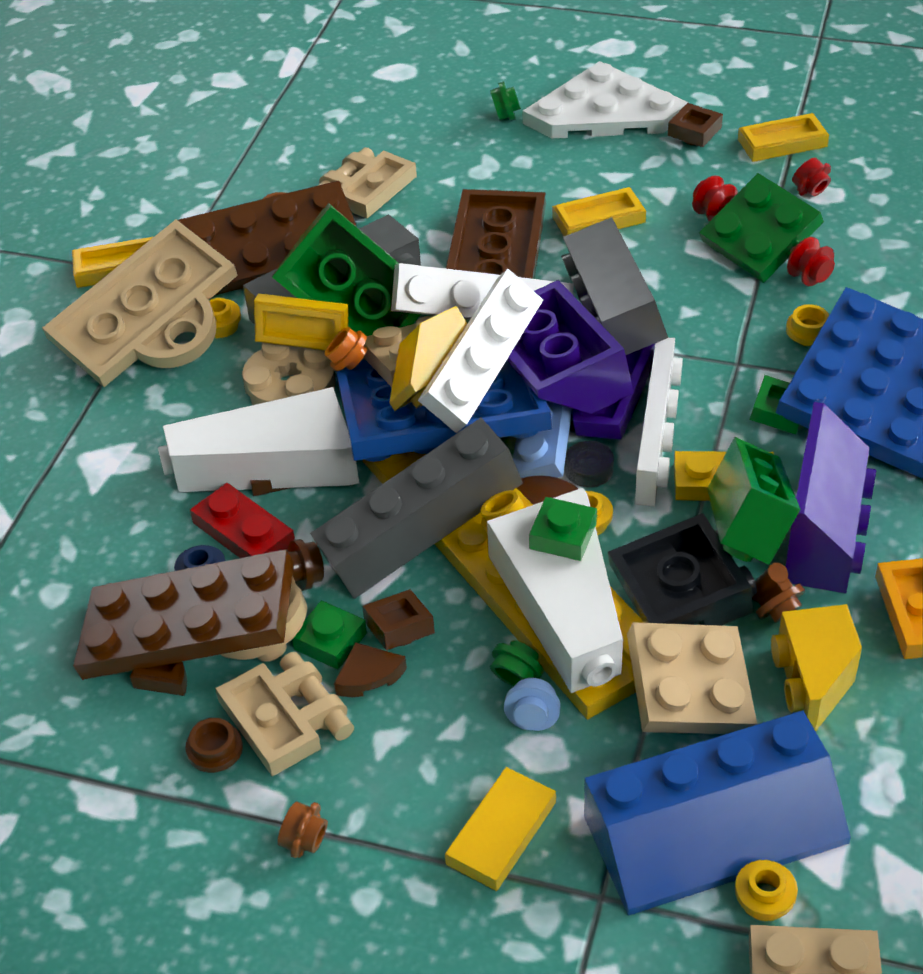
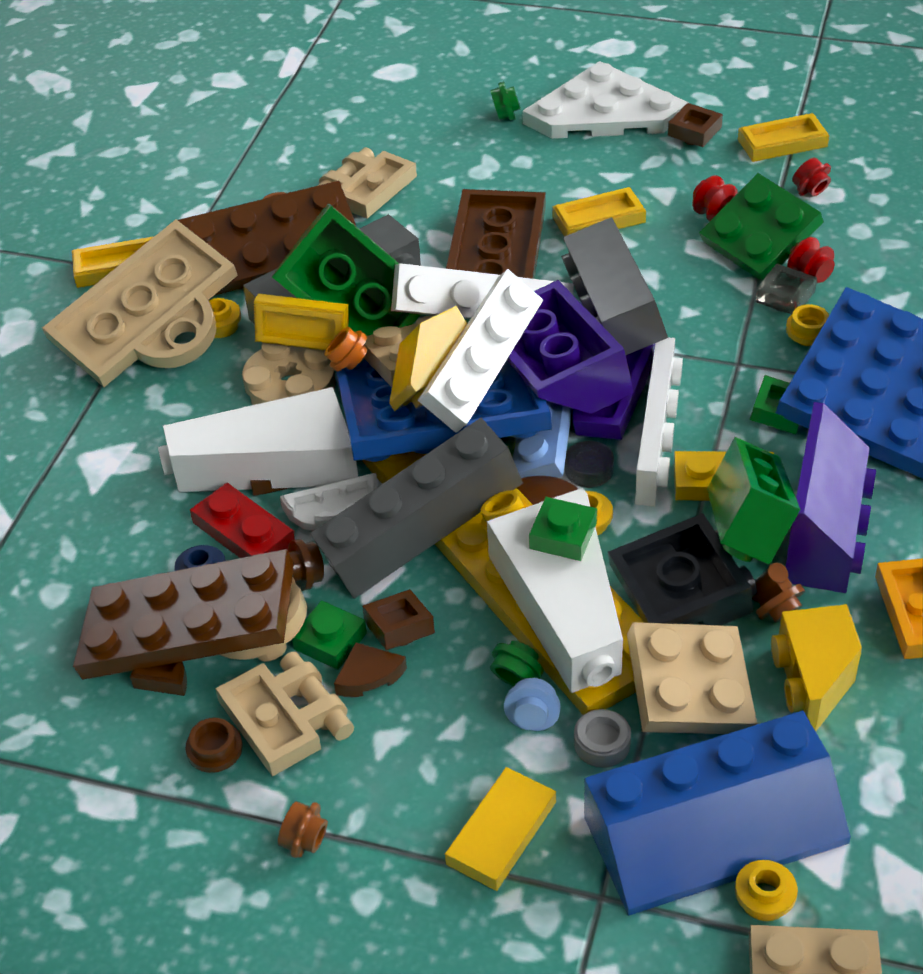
none -> white plate [280,473,378,531]
none -> light grey tile [574,709,631,767]
none -> clear smoke plate [755,264,817,315]

